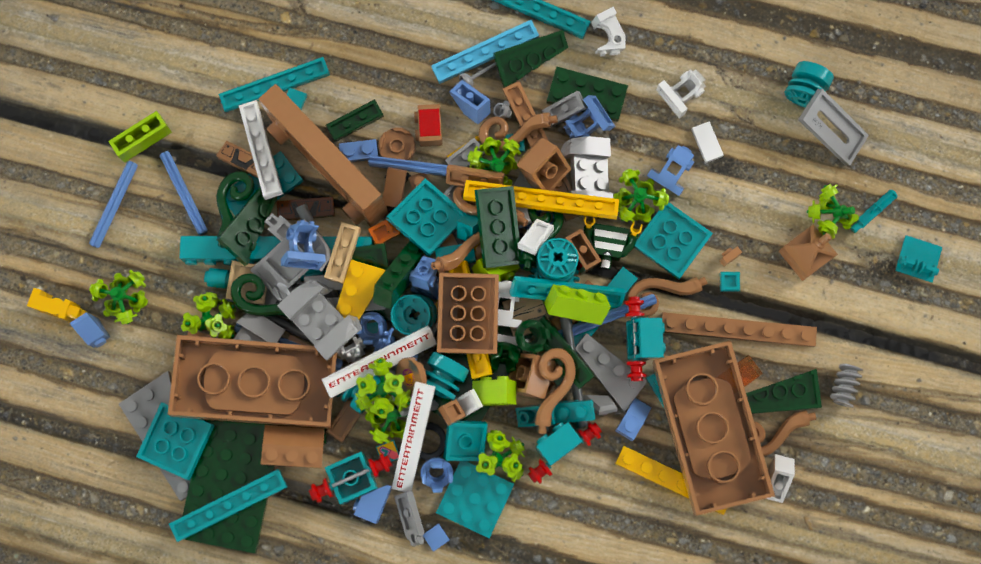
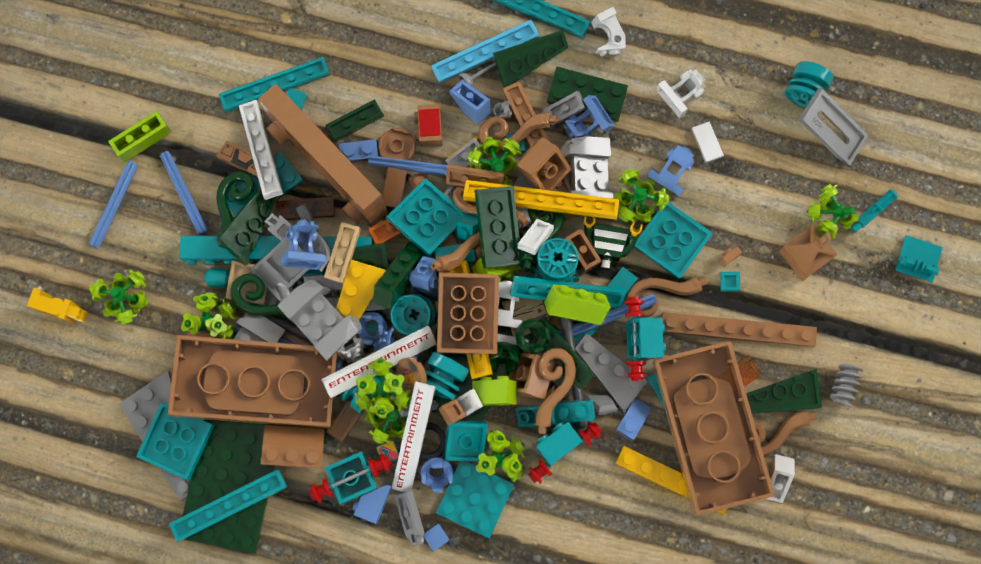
medium blue slope [70,312,110,348] -> none

